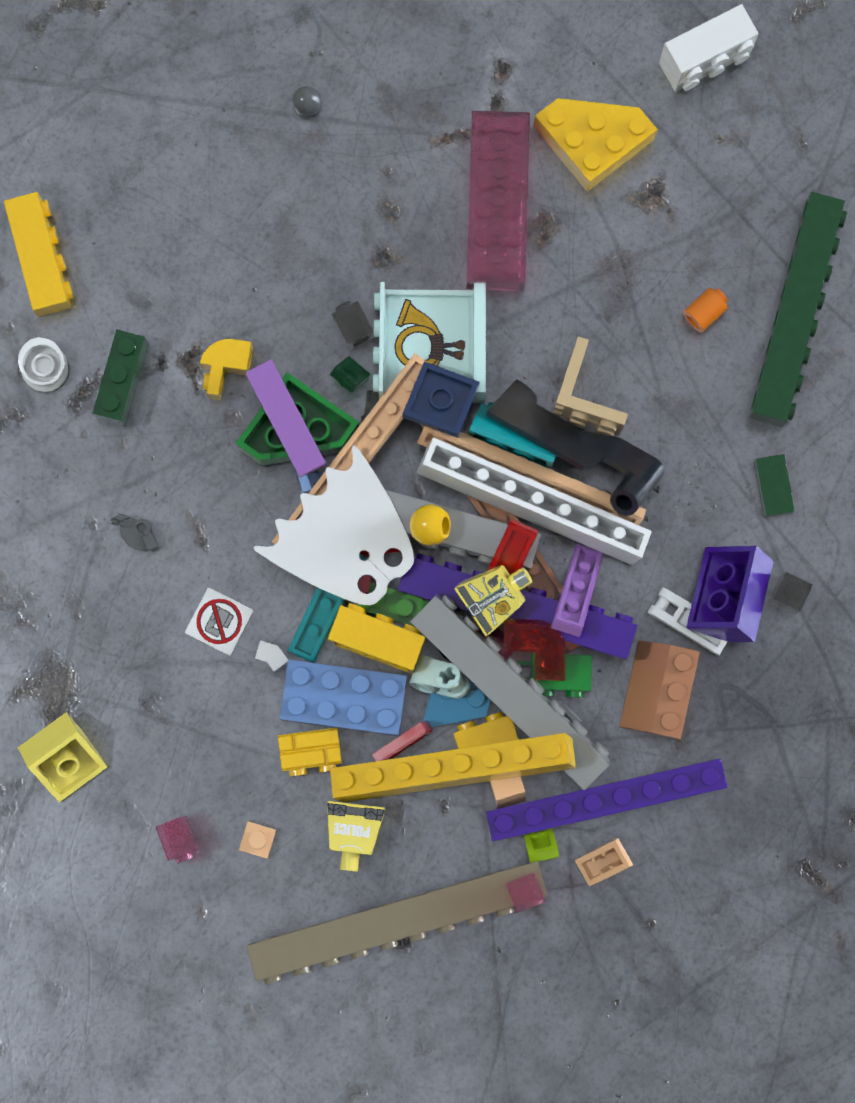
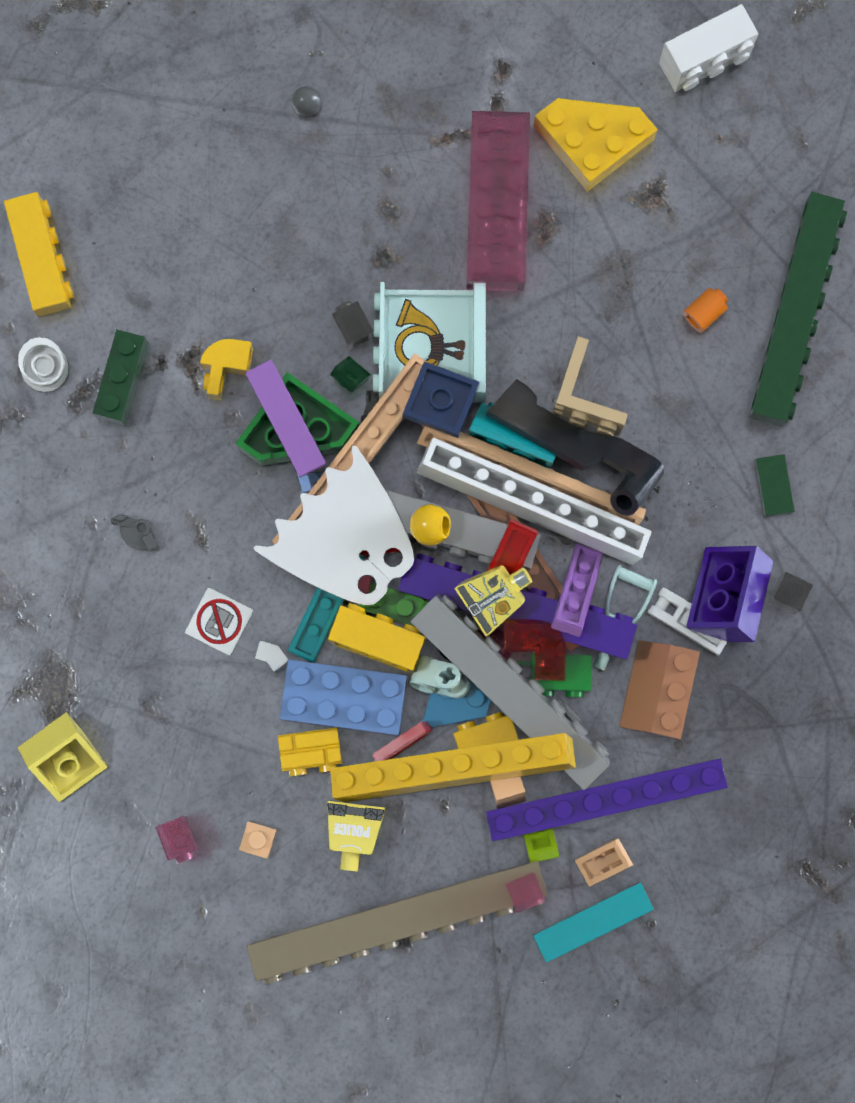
none -> teal tile [533,882,654,963]
none -> light aqua piece [593,564,658,671]

